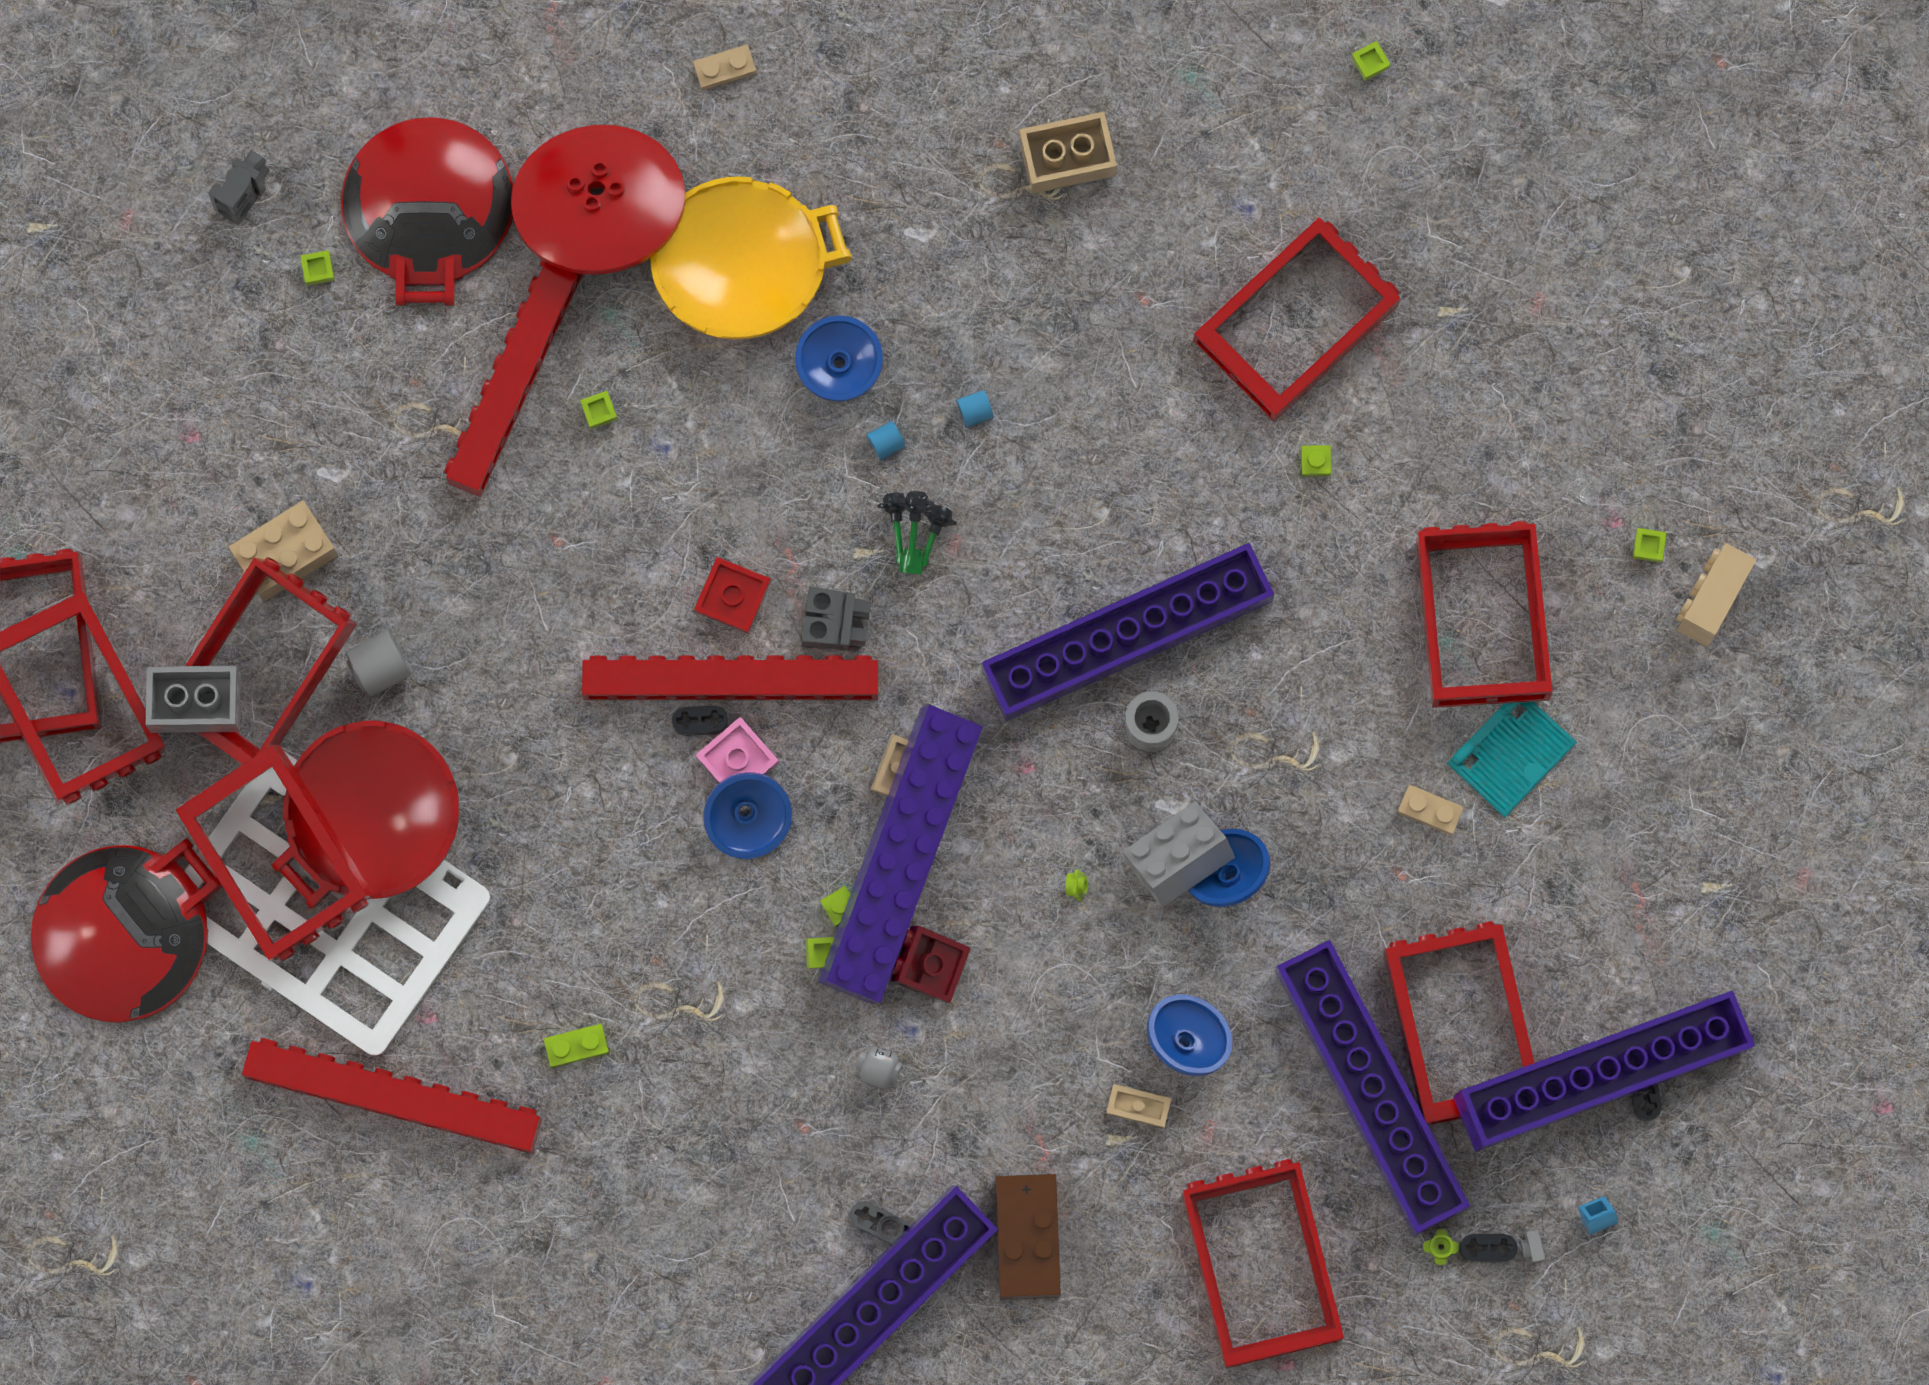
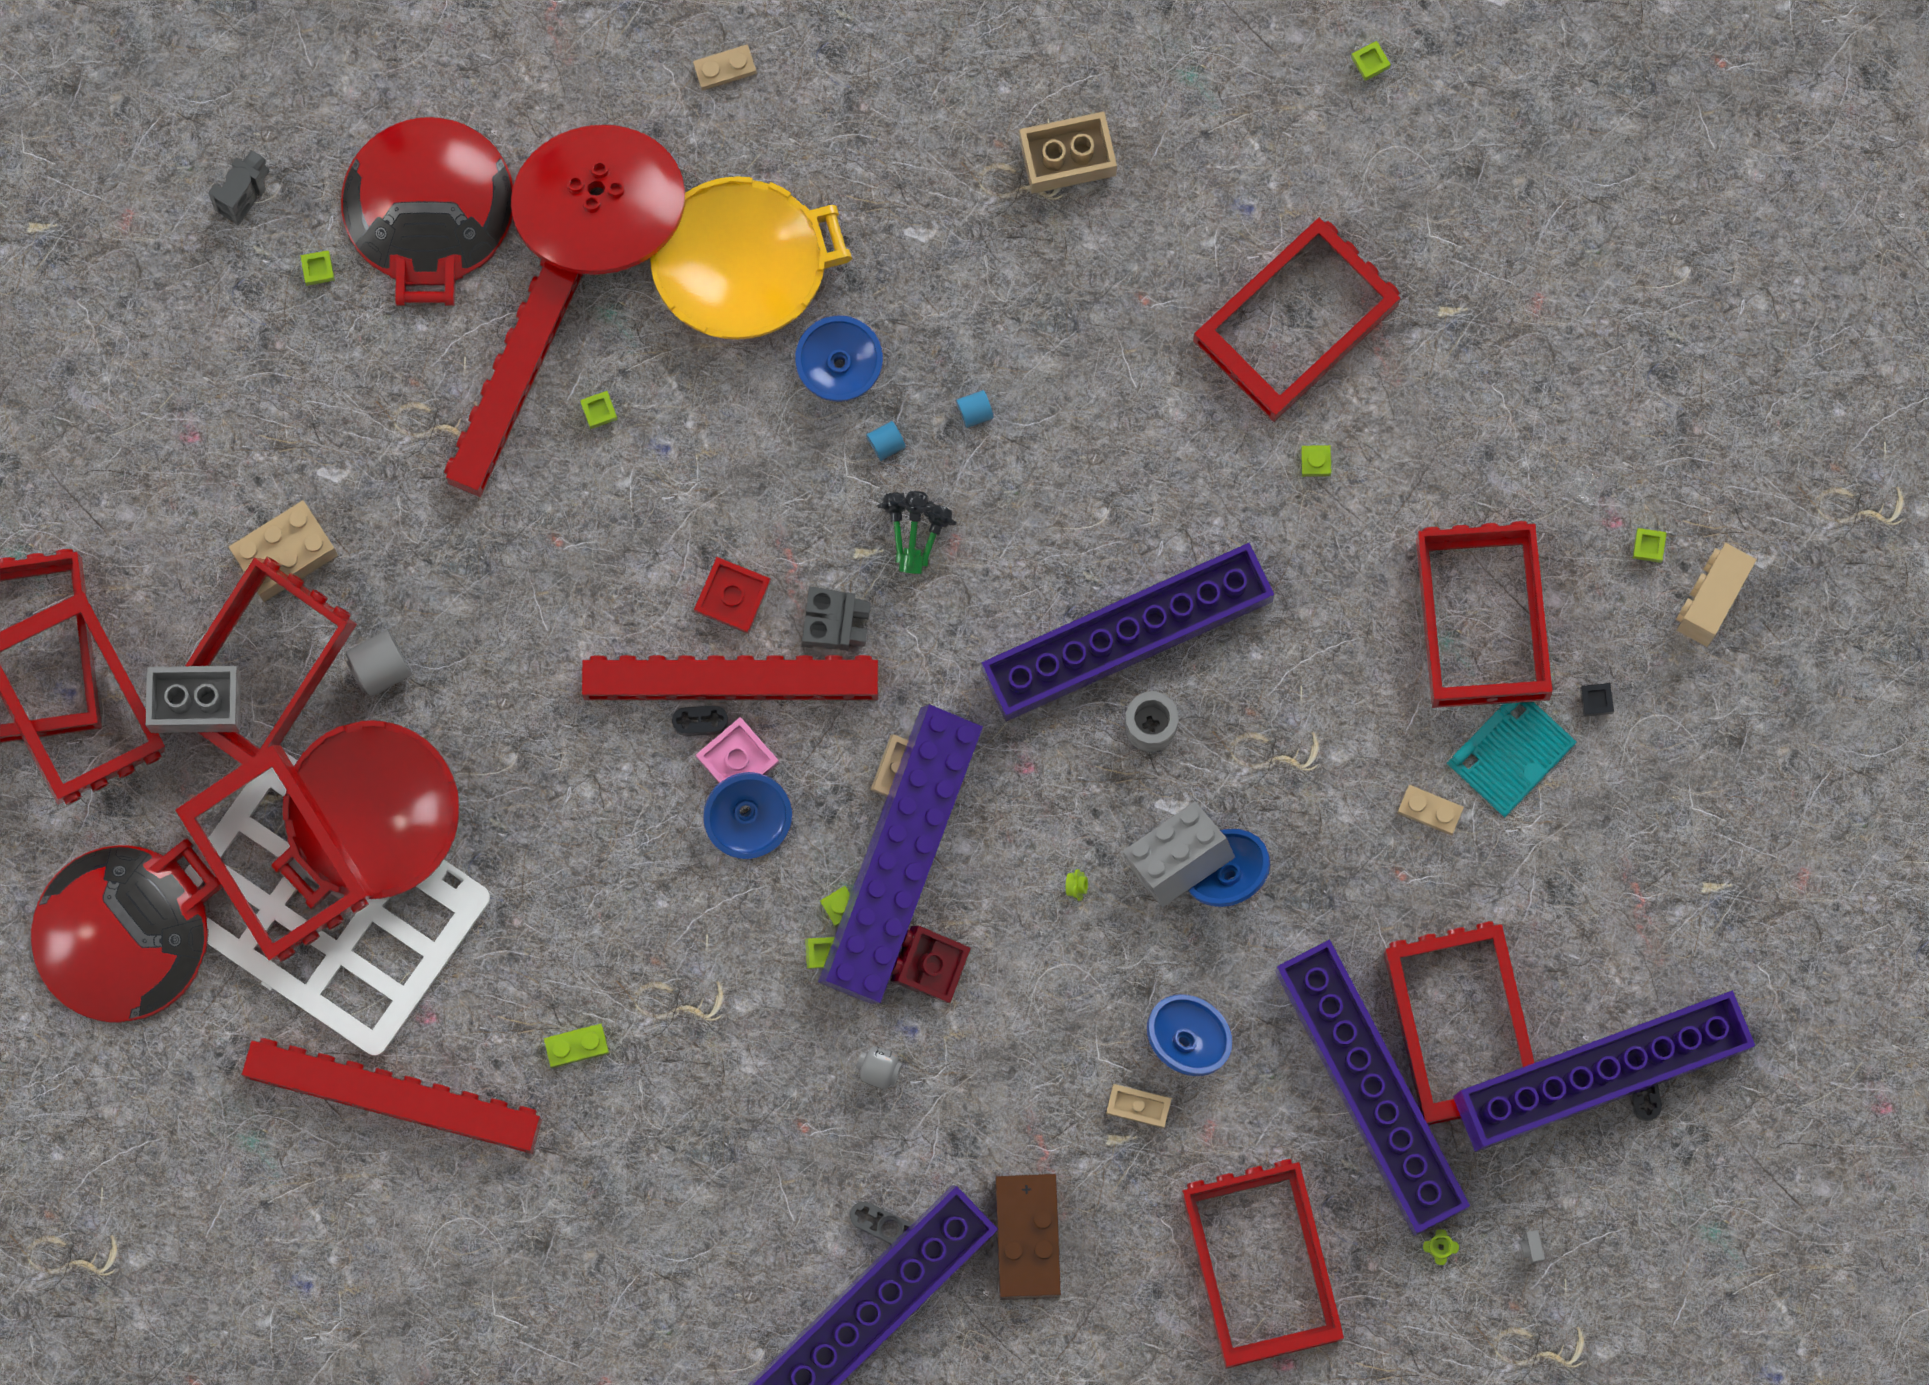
black beam [1459,1234,1518,1263] -> none
dark azure brick [1577,1196,1618,1235] -> none
none -> black plate [1580,683,1614,717]

